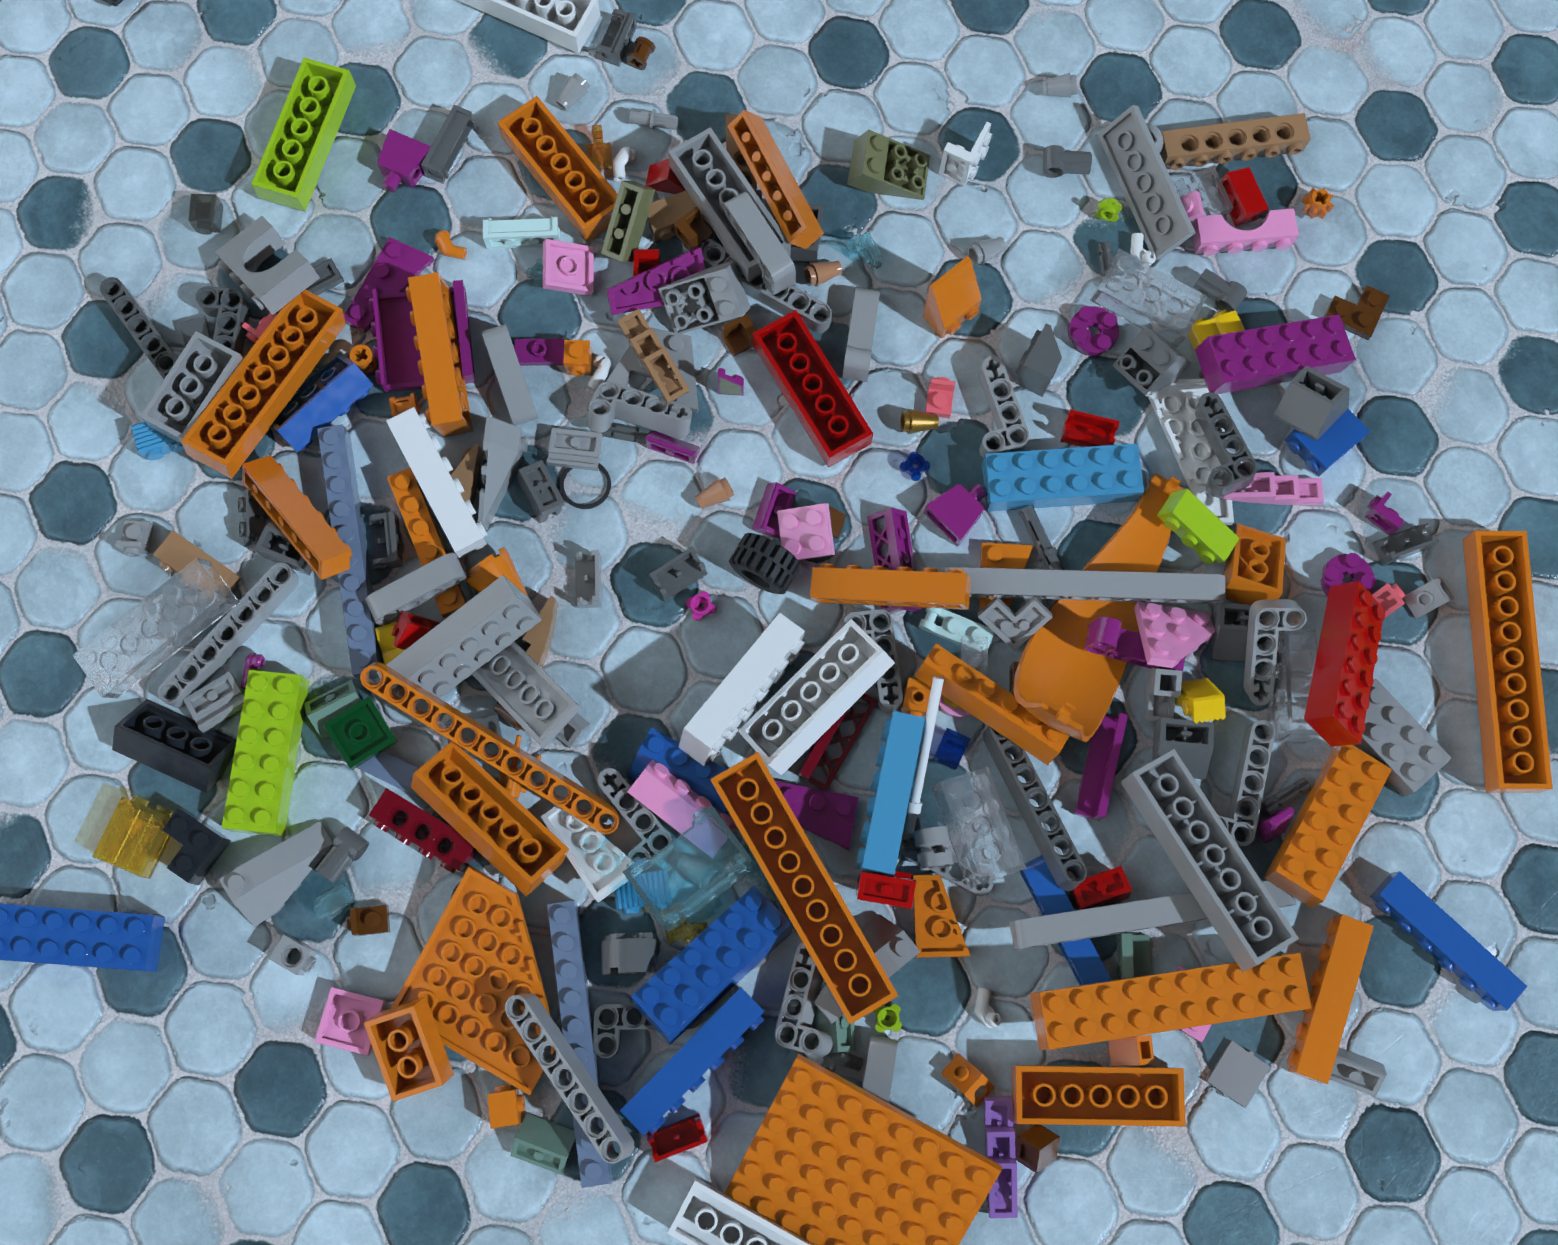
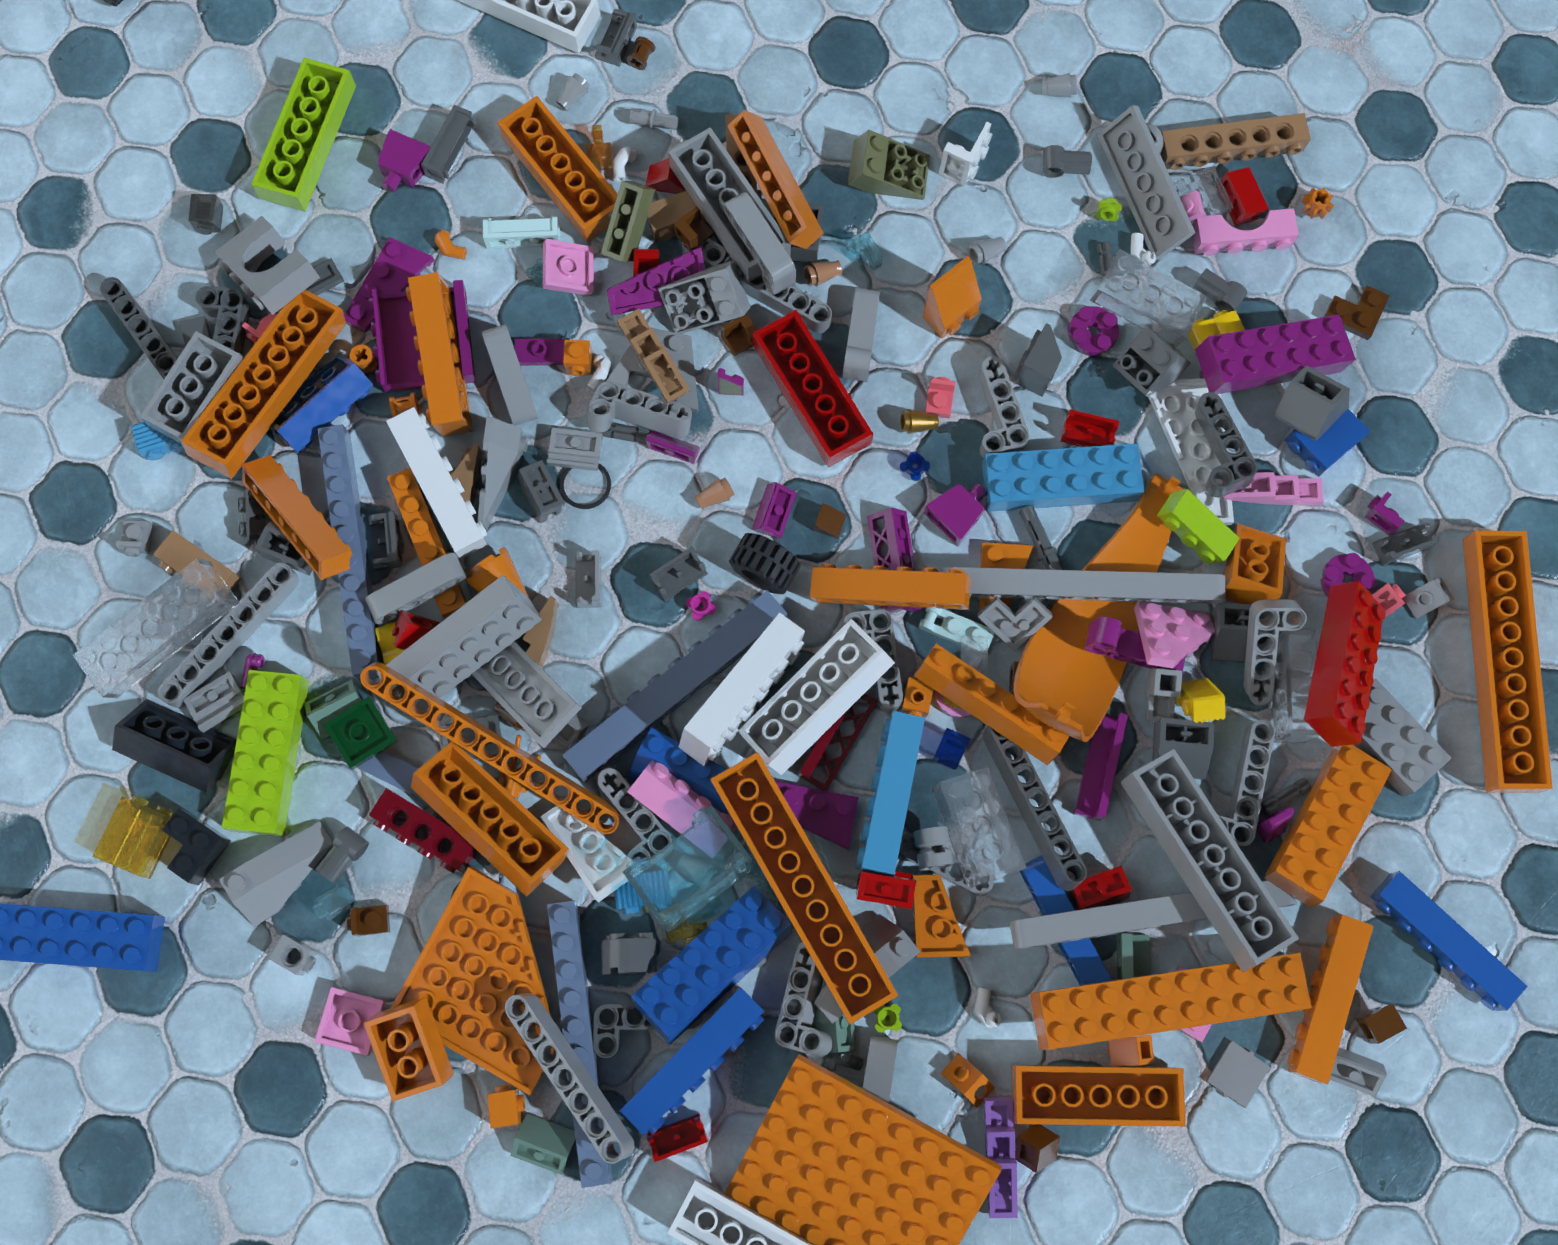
bright pink plate [777,503,835,560] -> none
white bar [903,676,944,834] -> none
none -> sand blue brick [562,590,787,783]
none -> reddish brown panel [1355,1004,1407,1044]

